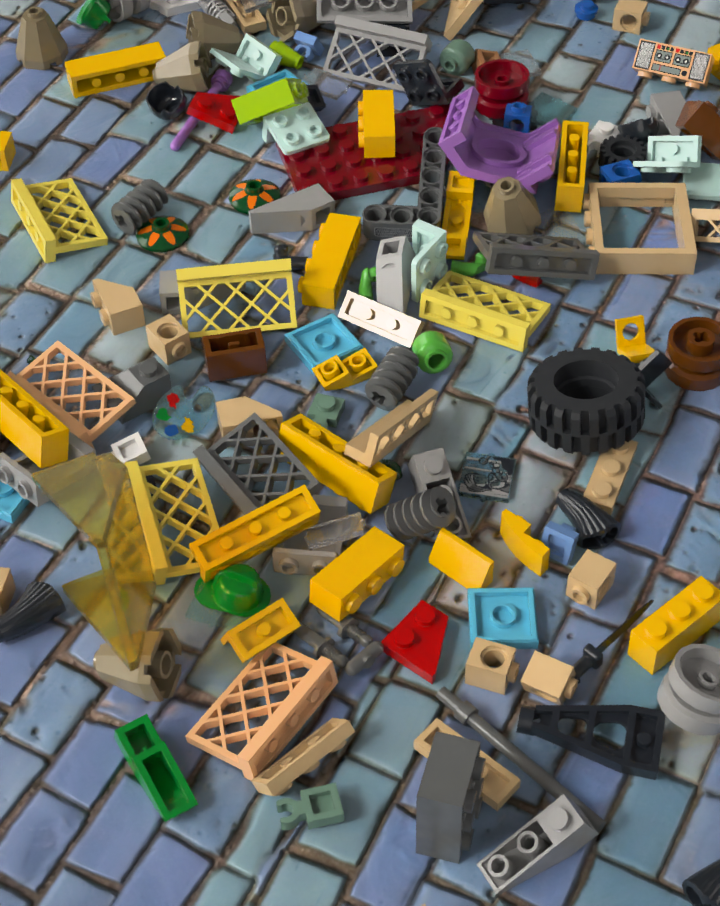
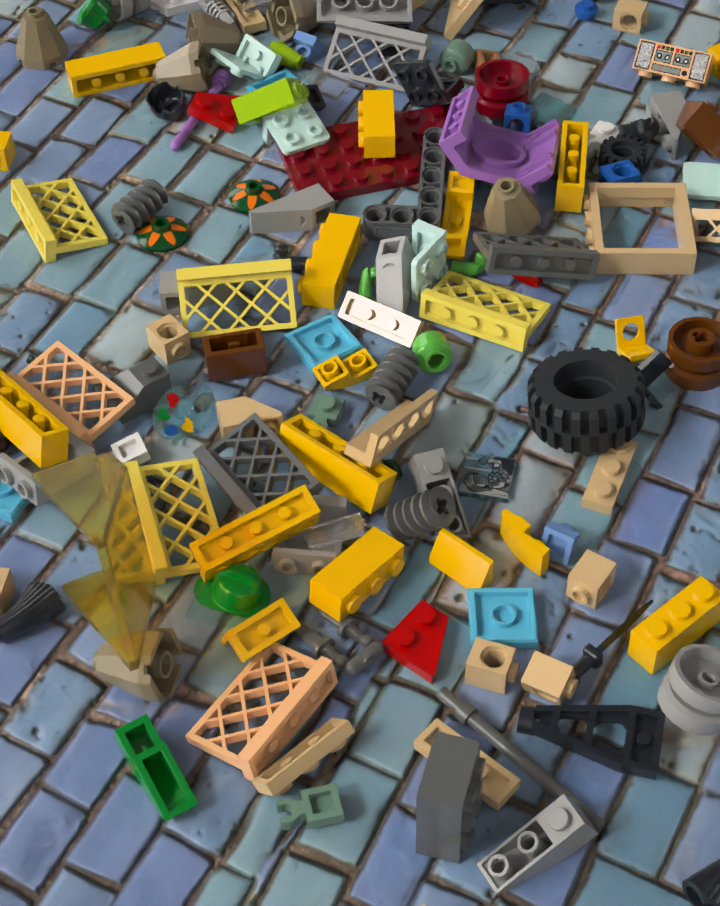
tan slope [90,278,146,335] -> none
black piece [556,488,621,549] -> none
light aqua bracket [633,135,702,173] -> none

